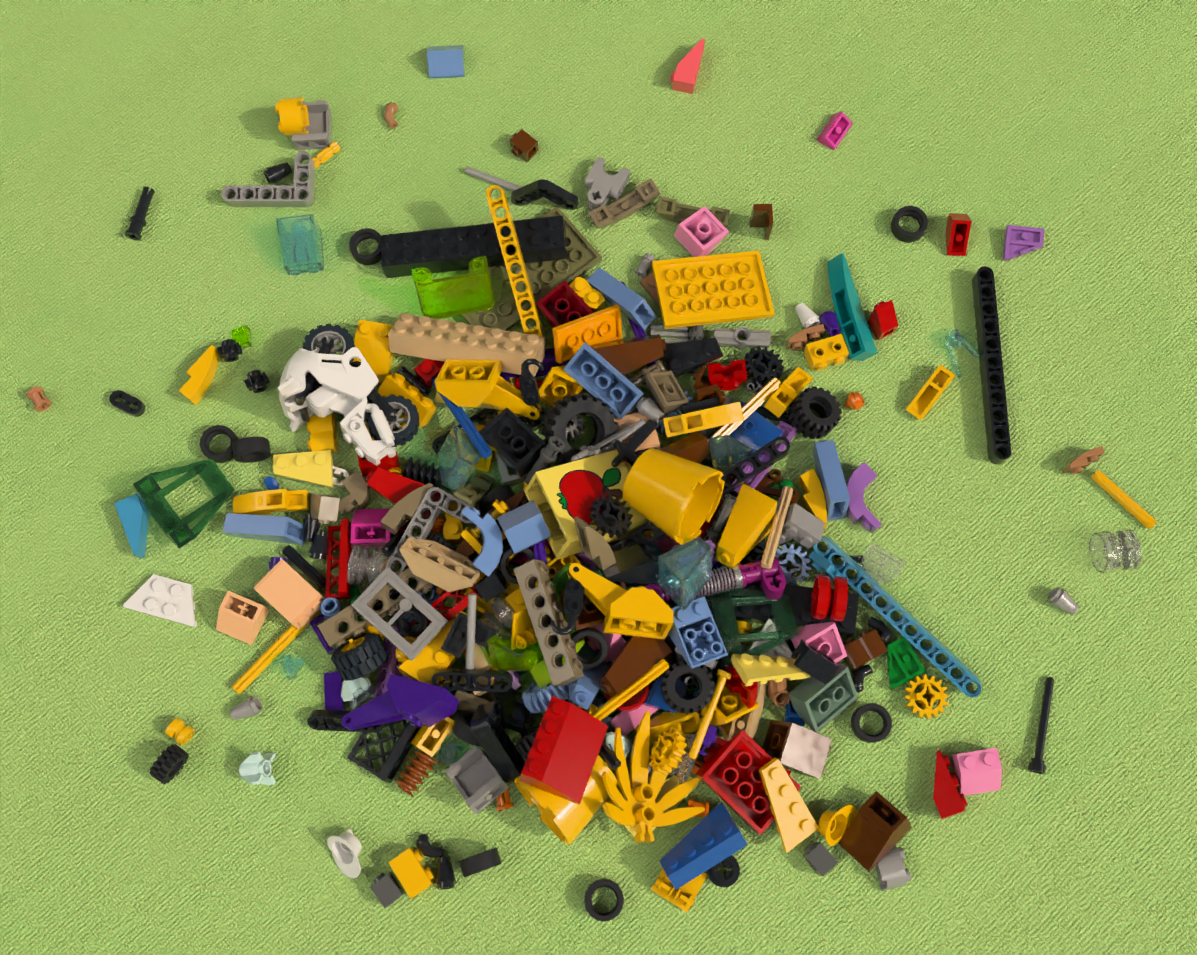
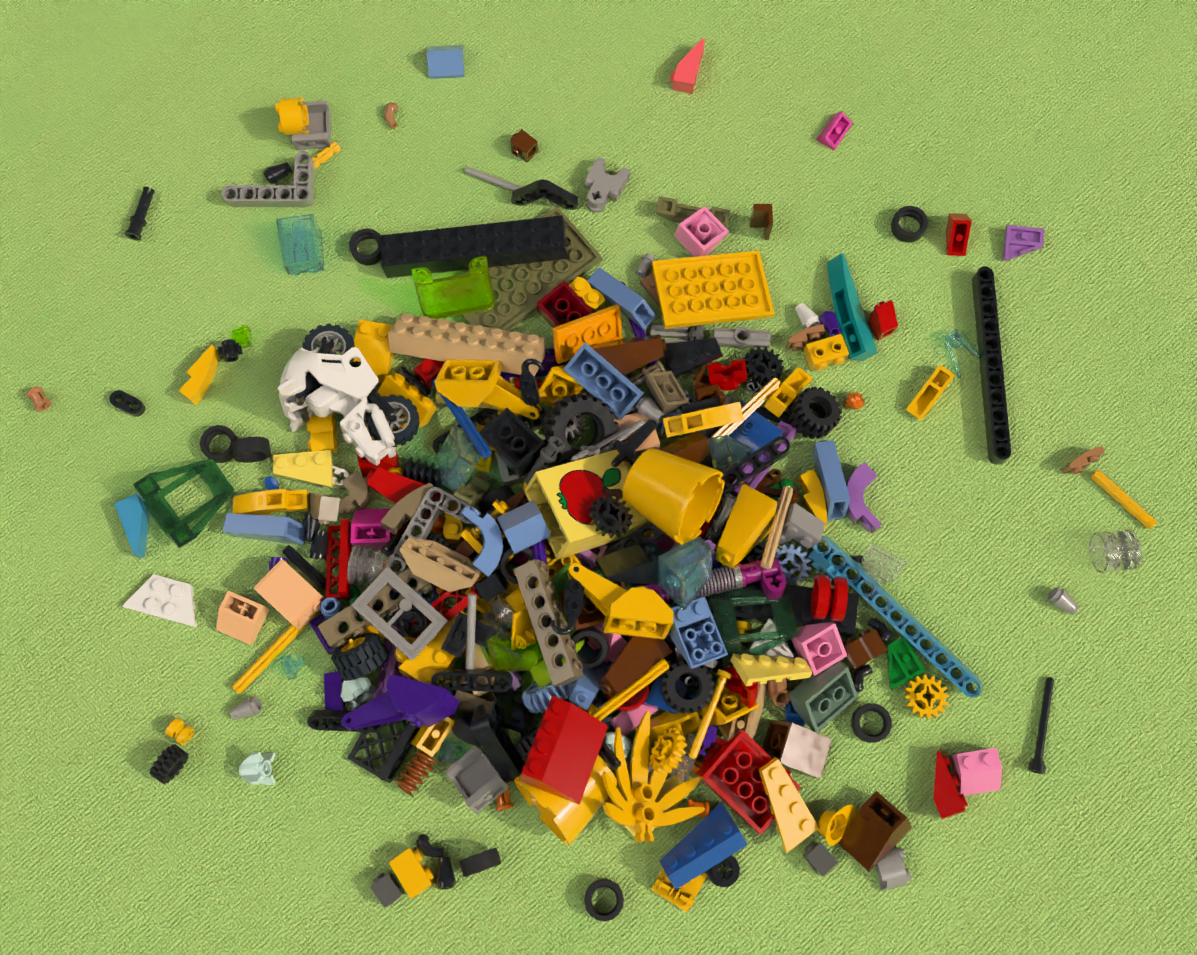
black gear [244,370,270,393] -> none
white piece [327,829,362,878] -> none
yellow beam [486,185,545,337] -> none
dark tan slope [574,517,616,570] -> none
dark tan slope [589,178,660,229] -> none
black hinge [791,640,839,684] -> none

